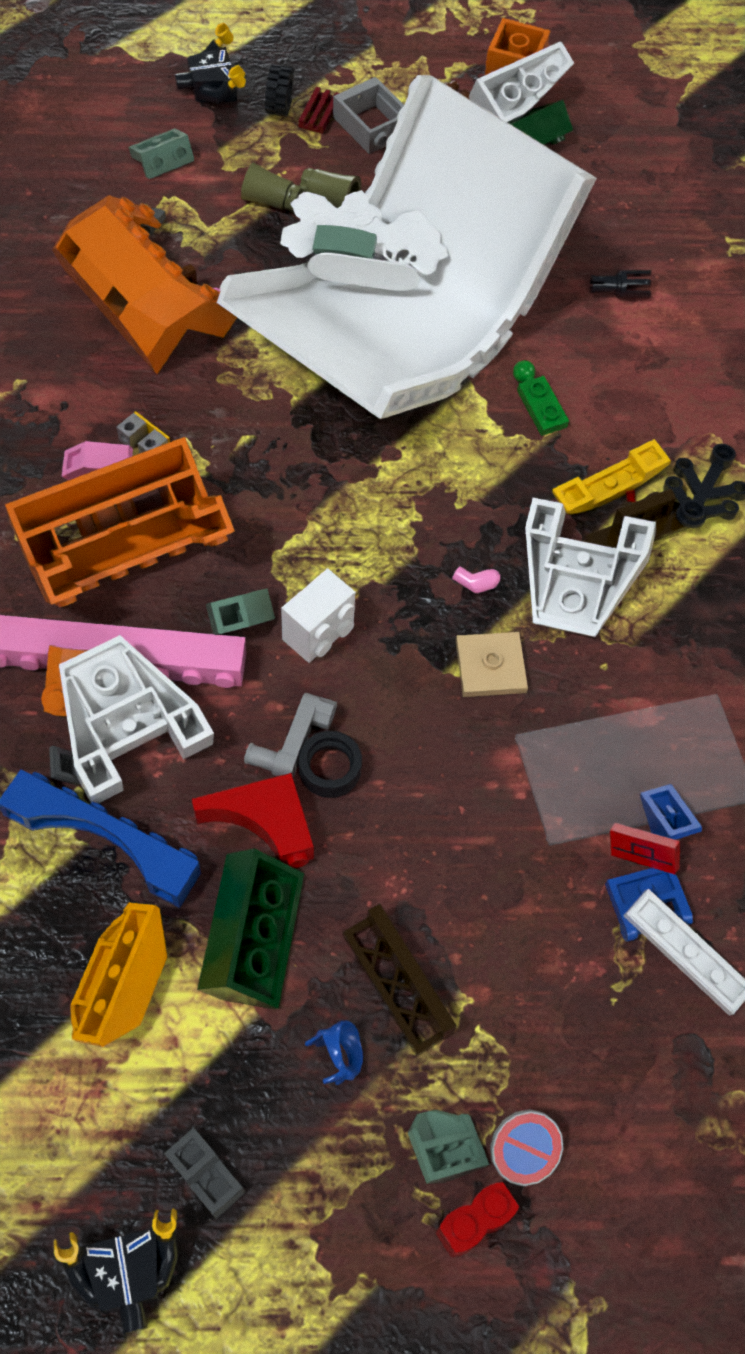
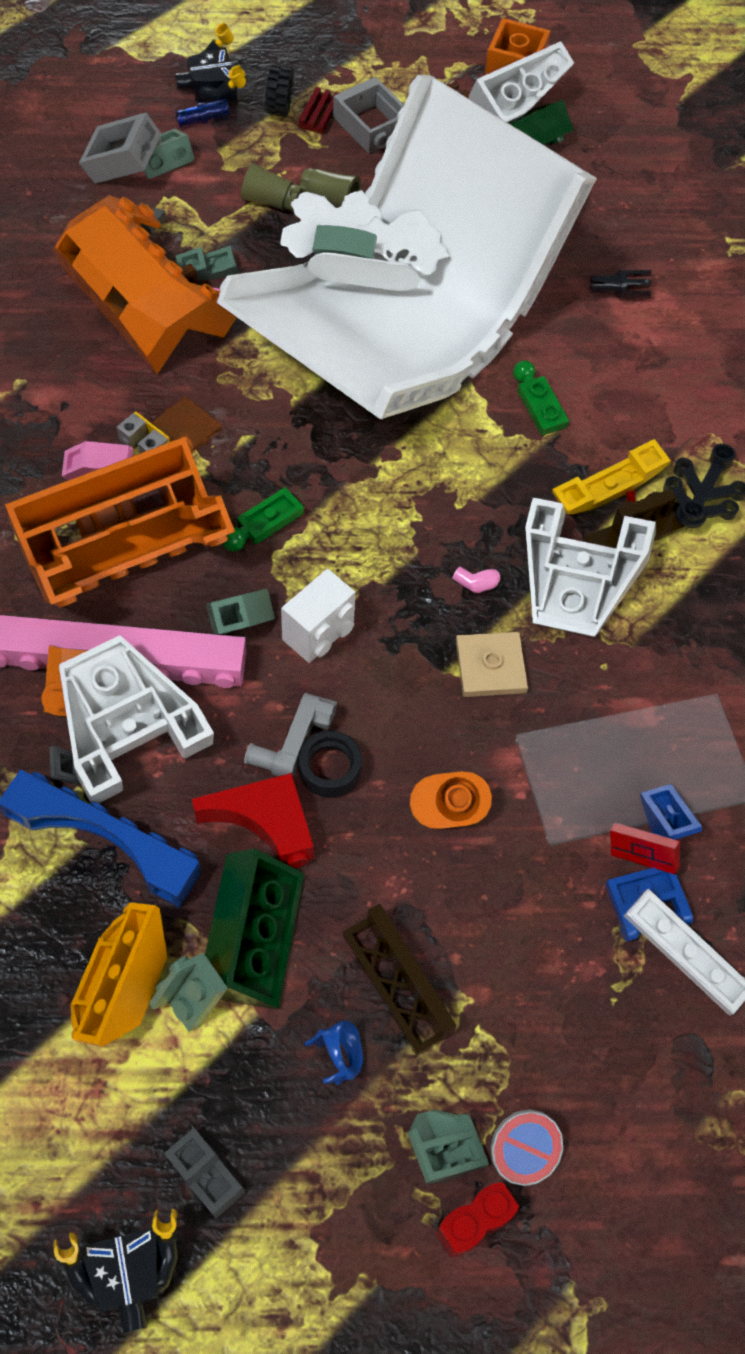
none -> light grey window [79,112,161,184]
none -> sand green bracket [149,953,228,1032]
none -> clear orange piece [152,396,222,453]
none -> clear blue pin [175,98,230,128]
none -> sand green slope [175,246,239,281]
none -> green plate [222,487,304,552]
none -> orange piece [410,771,492,829]

